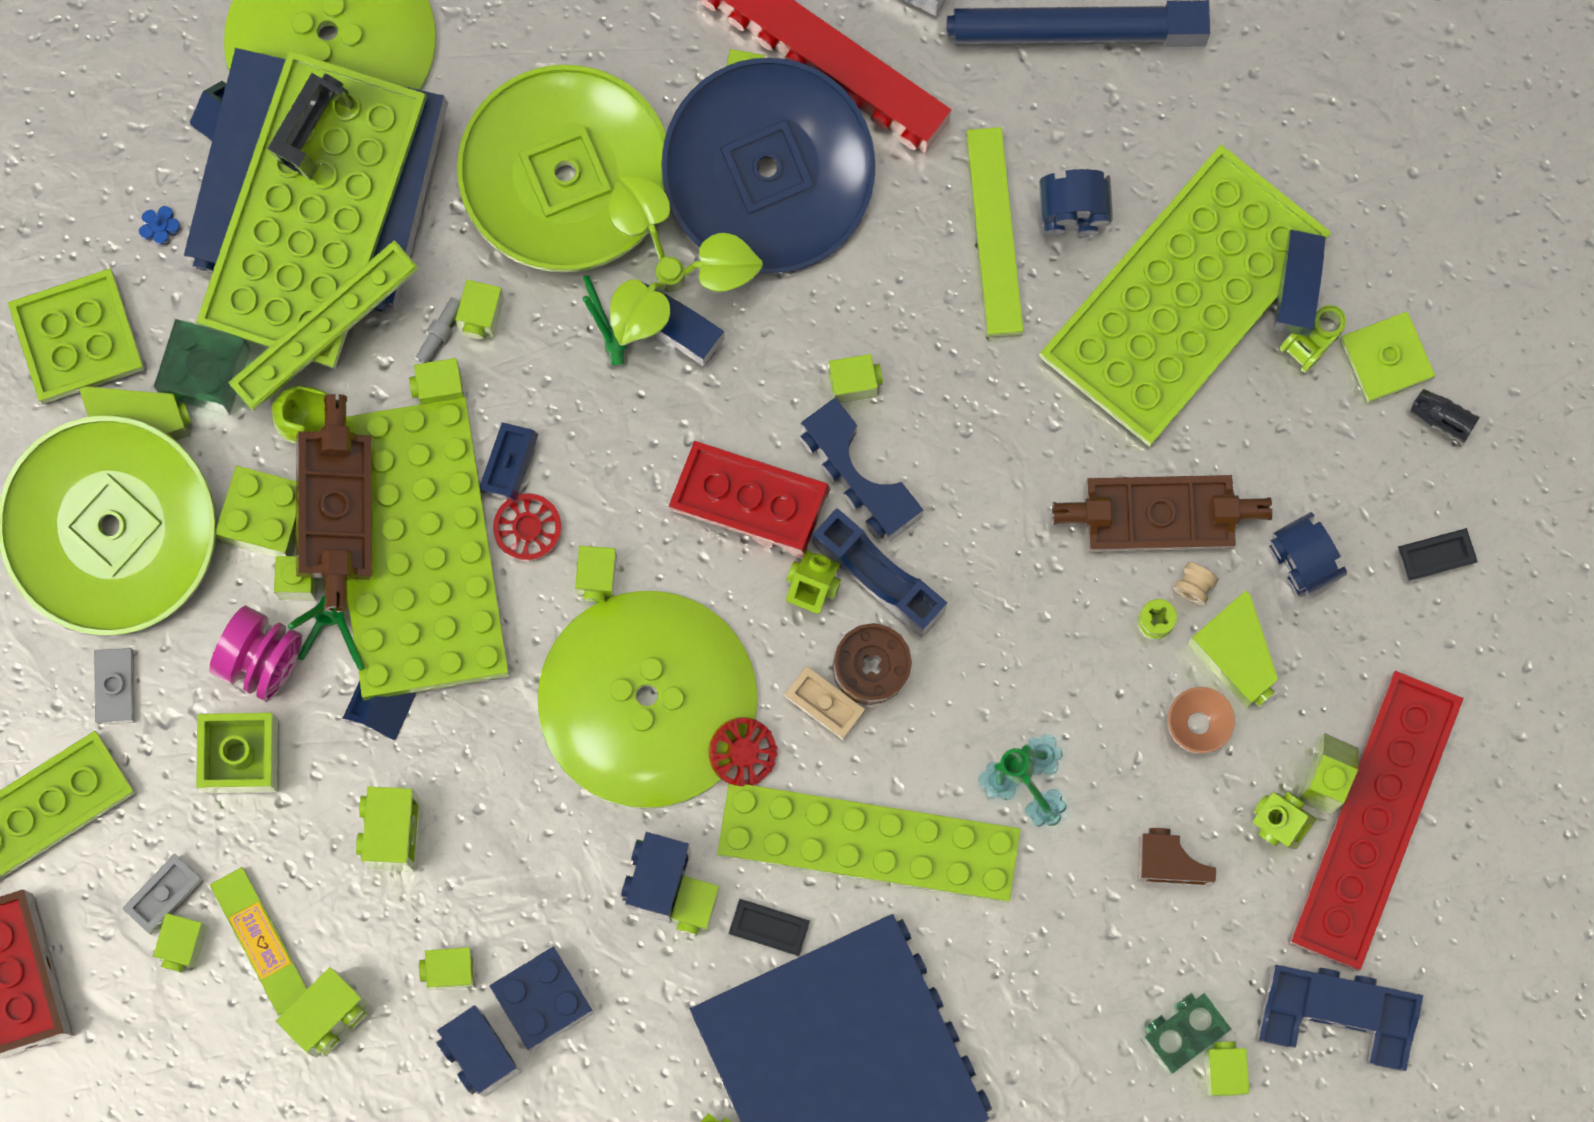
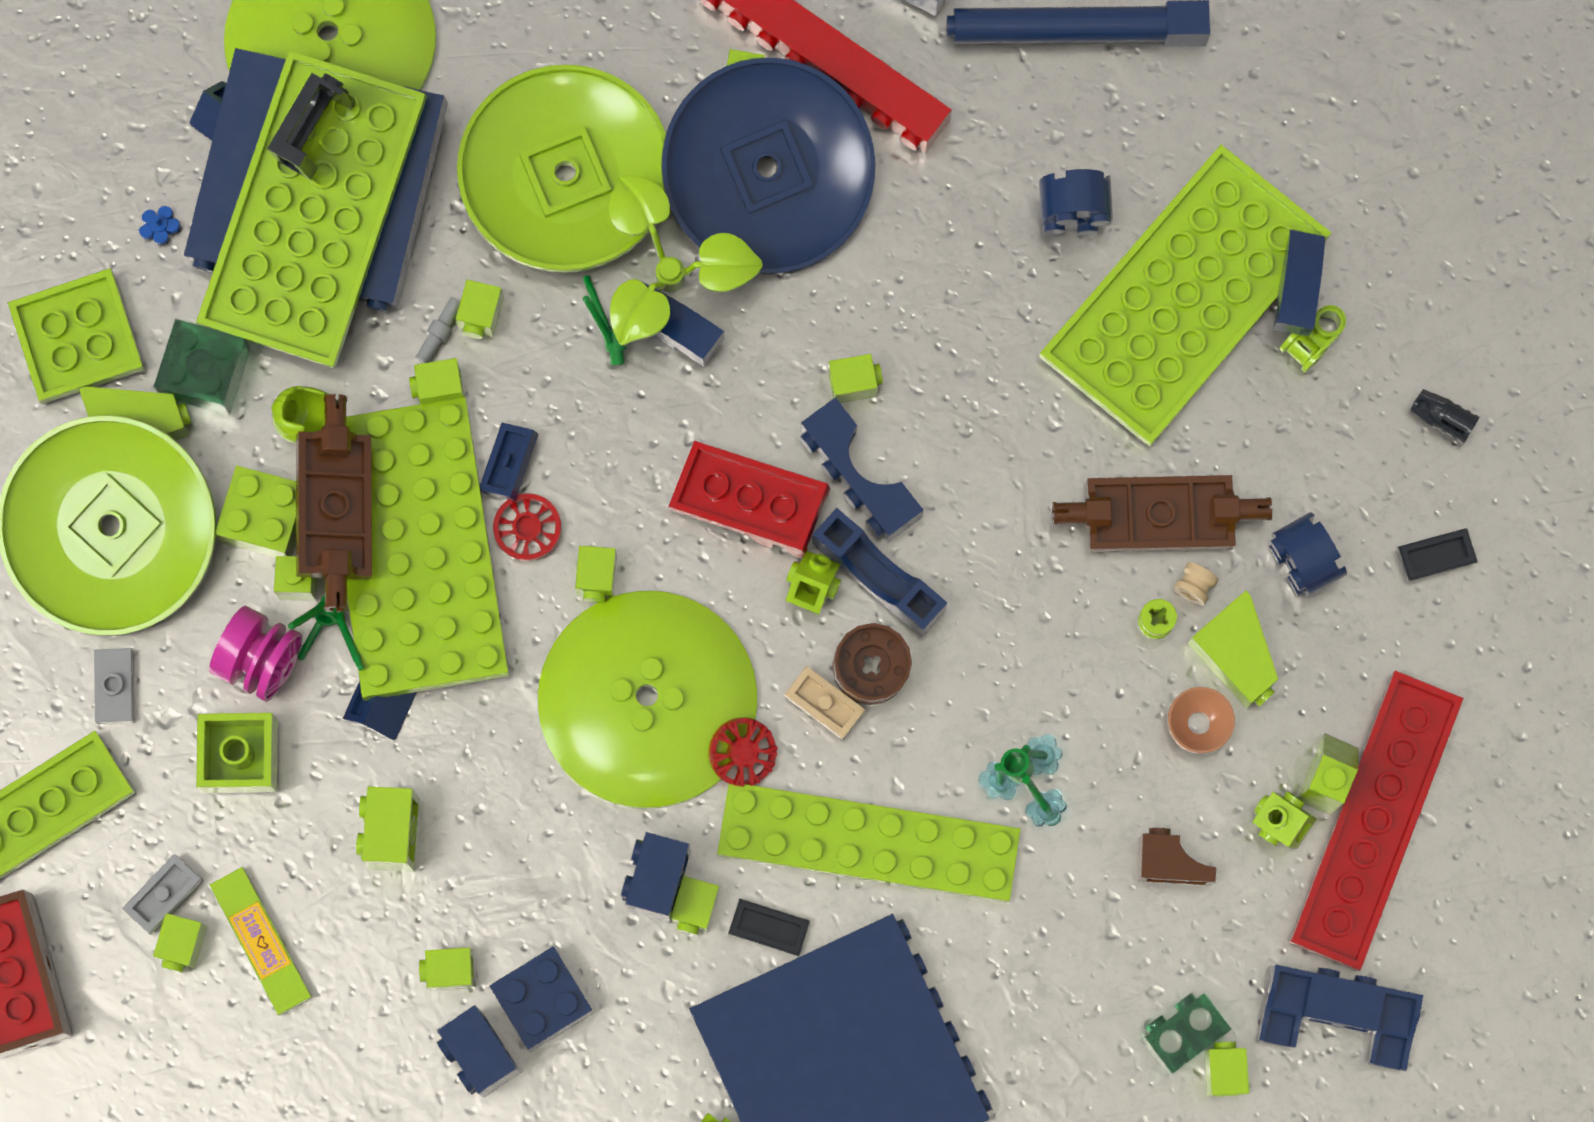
lime tile [228,240,419,411] -> none
lime brick [275,967,370,1058] -> none
lime tile [966,127,1024,338] -> none
lime plate [1340,311,1436,404] -> none

